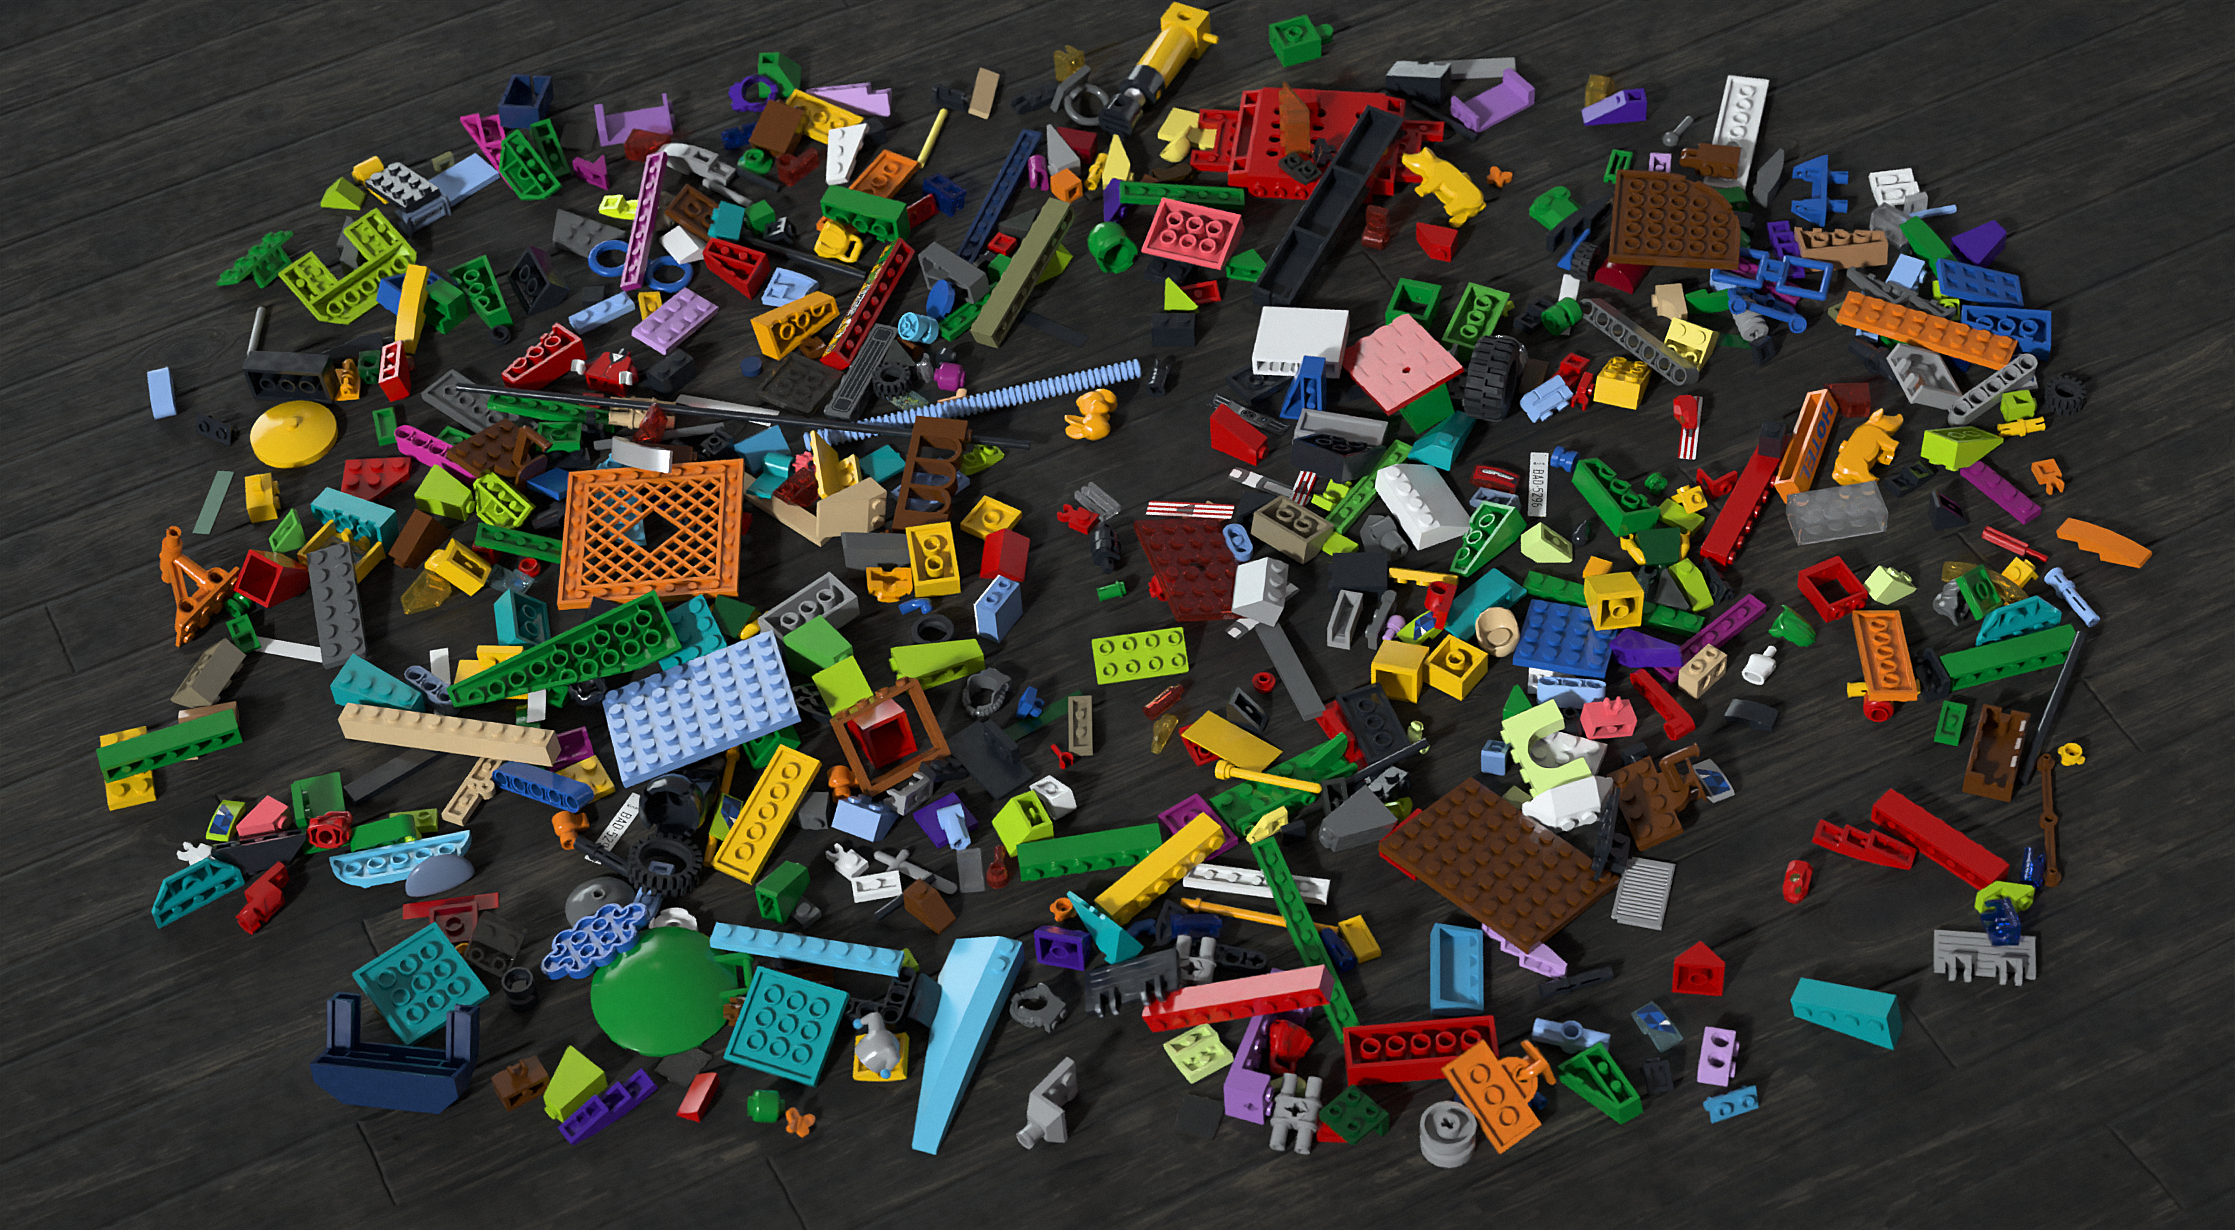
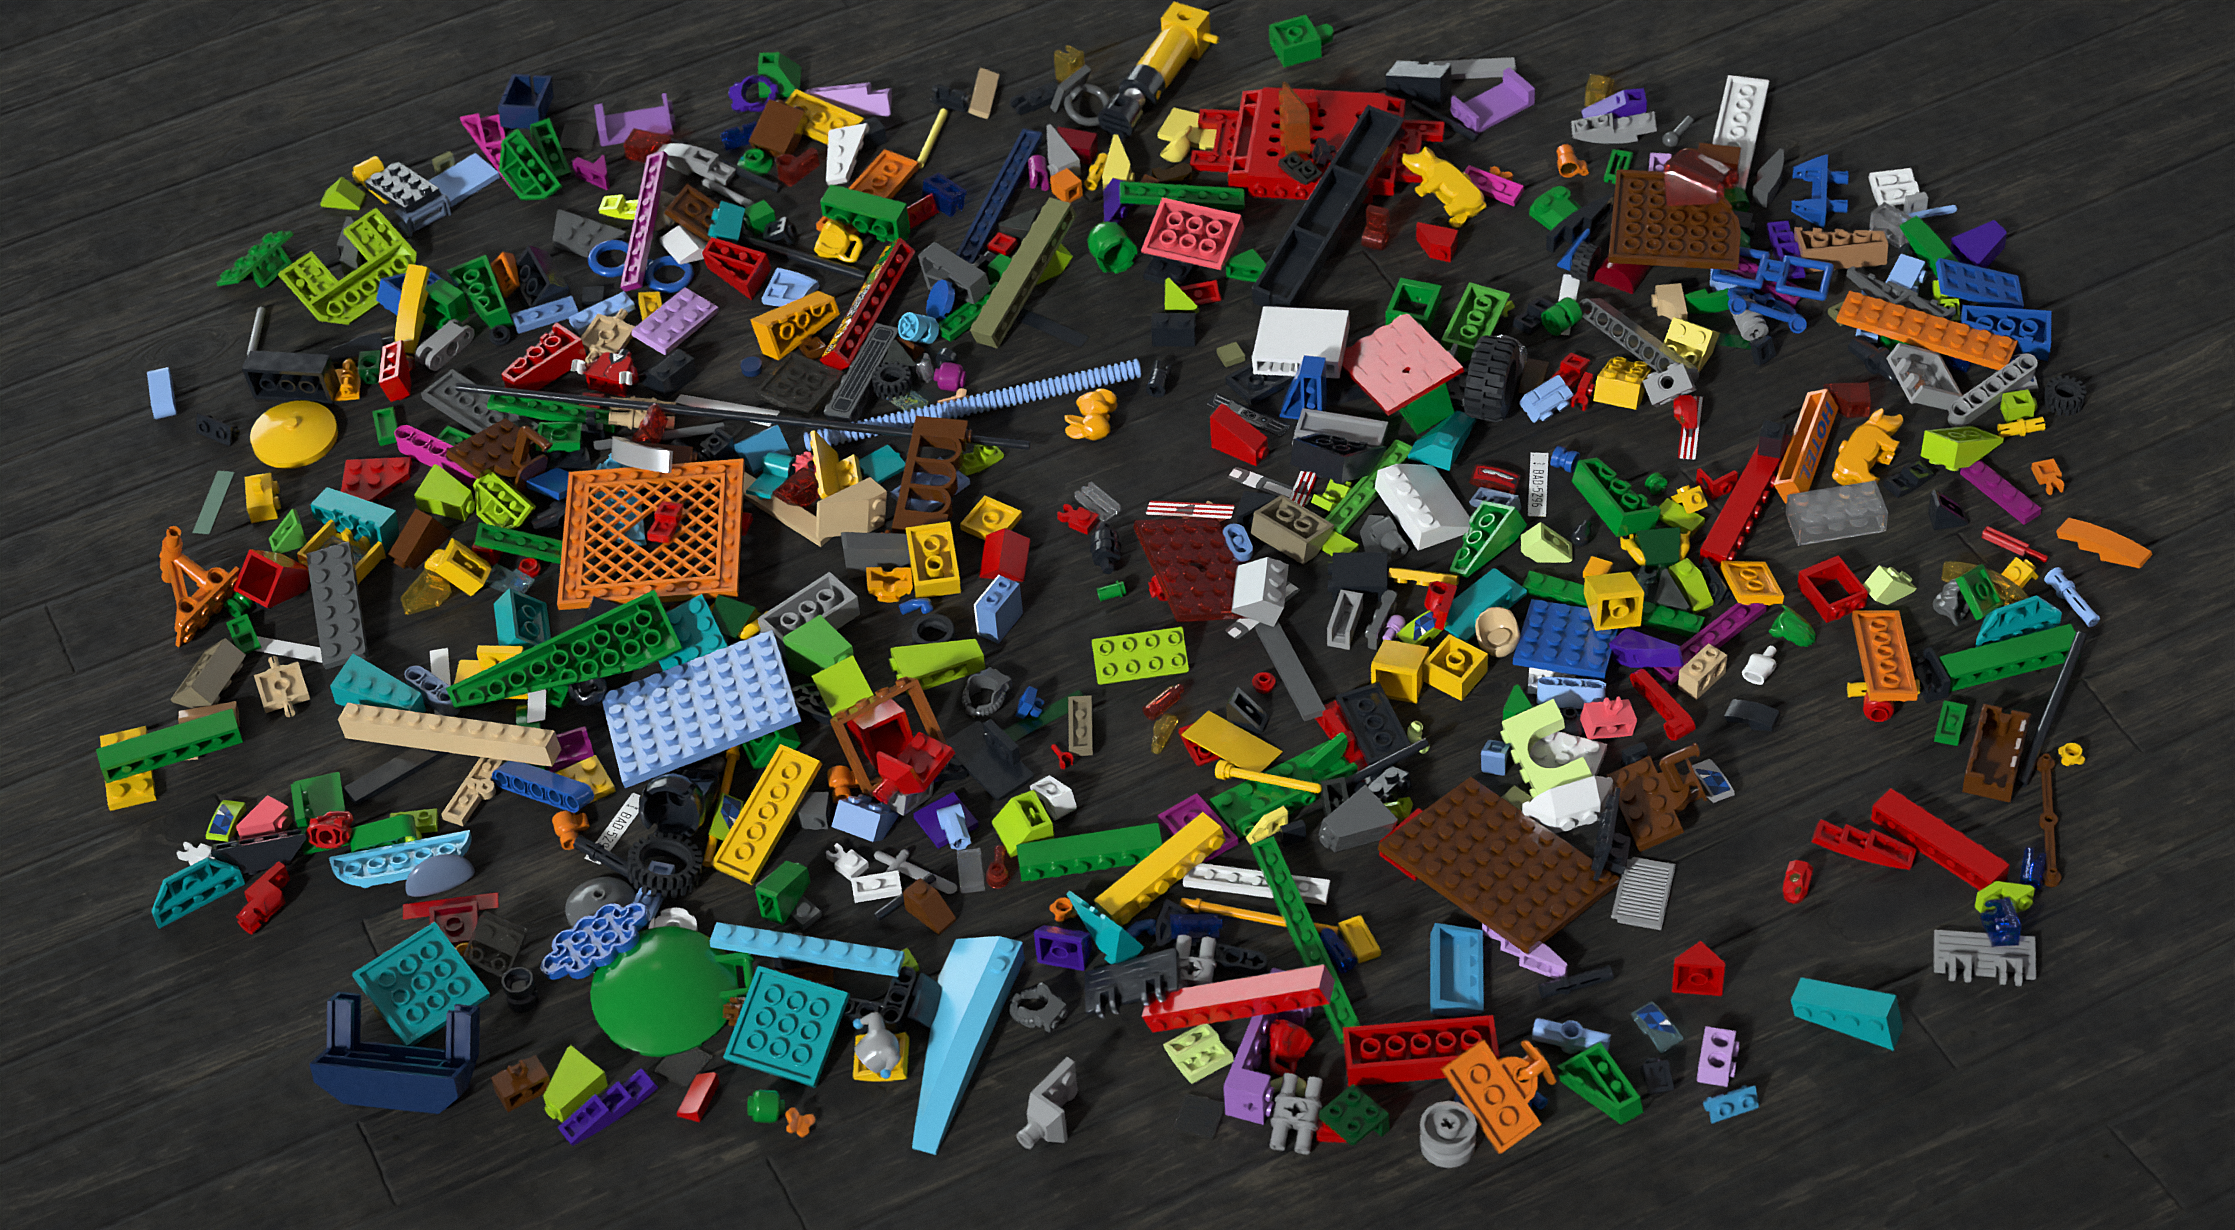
none -> tan plate [254,656,310,717]
none -> light grey piece [415,319,474,371]
none -> orange slope [490,252,520,298]
none -> medium blue plate [511,296,578,334]
none -> tan plate [581,309,635,364]
none -> red slope [647,501,684,543]
none -> red plate [872,732,955,804]
none -> olive tile [1217,342,1245,367]
none -> dark pink plate [1464,165,1524,206]
none -> orange piece [1557,144,1589,177]
none -> light grey slope [1571,112,1657,144]
none -> light grey brick [1643,362,1697,408]
none -> clear red windscreen [1664,149,1739,206]
none -> light orange plate [1720,561,1784,605]

